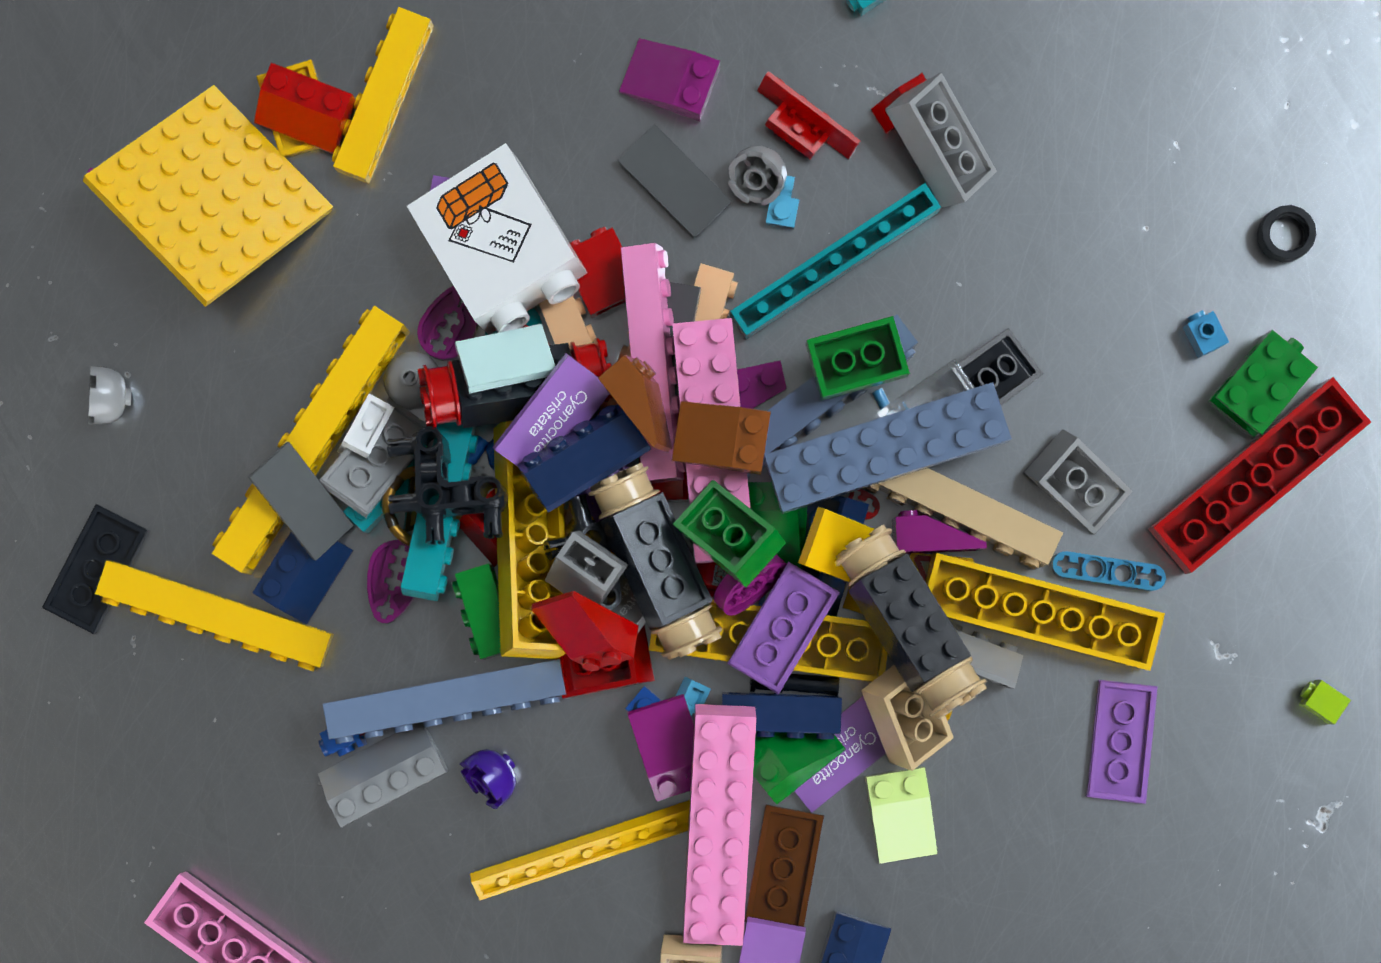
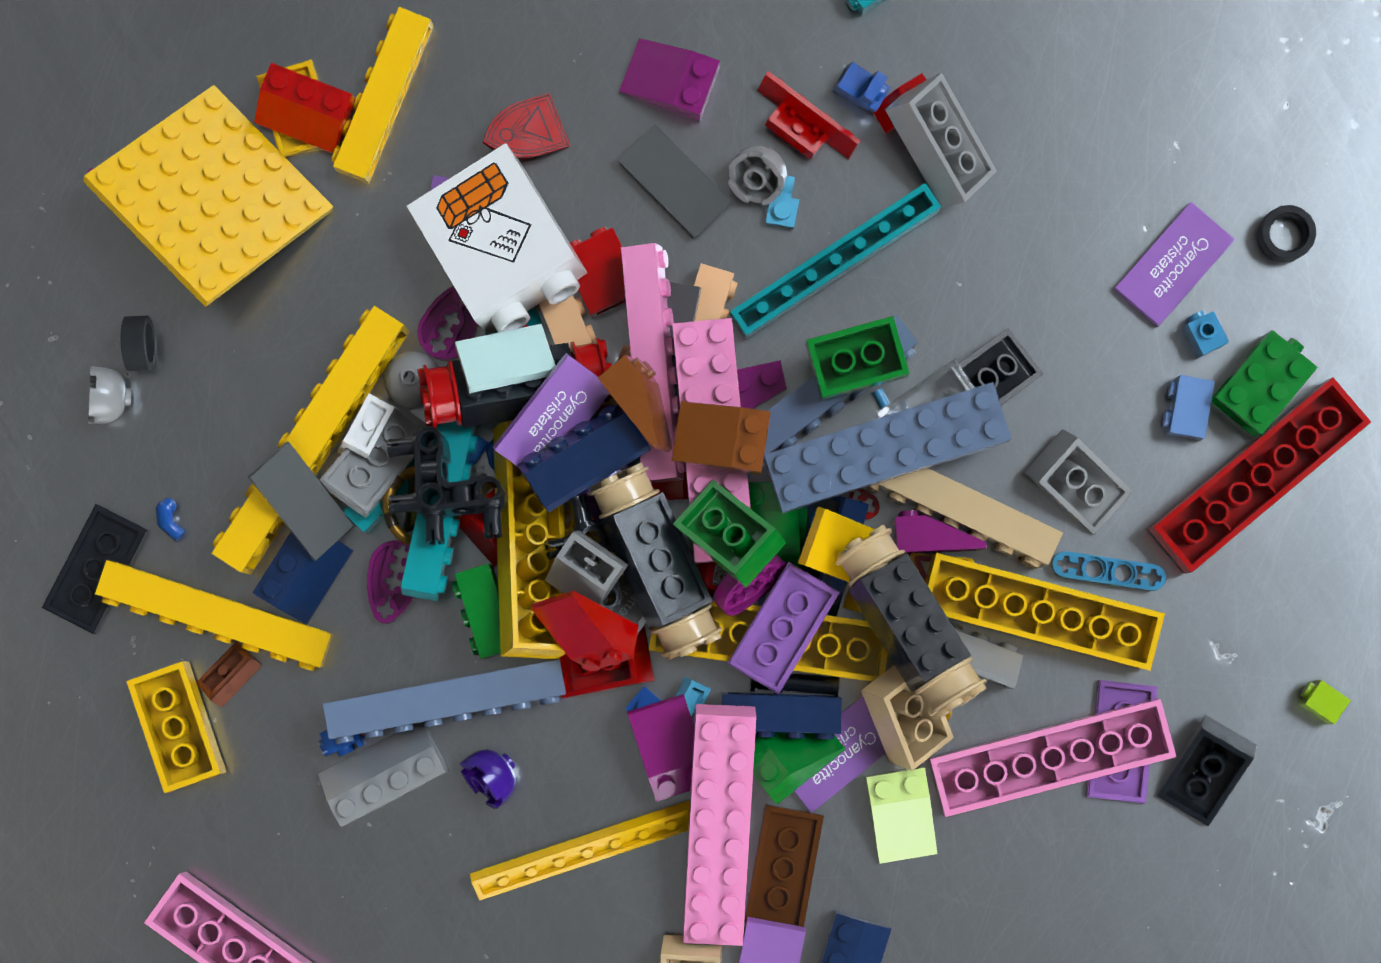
none -> black tyre [120,315,156,371]
none -> yellow brick [126,661,227,793]
none -> blue arm [155,498,186,542]
none -> copper slope [196,641,262,707]
none -> red shield [482,93,571,158]
none -> blue brick [832,62,891,112]
none -> bright pink brick [928,698,1176,817]
none -> medium lavender tile [1114,202,1235,327]
none -> black slope [1157,715,1257,826]
none -> medium blue brick [1162,375,1215,441]

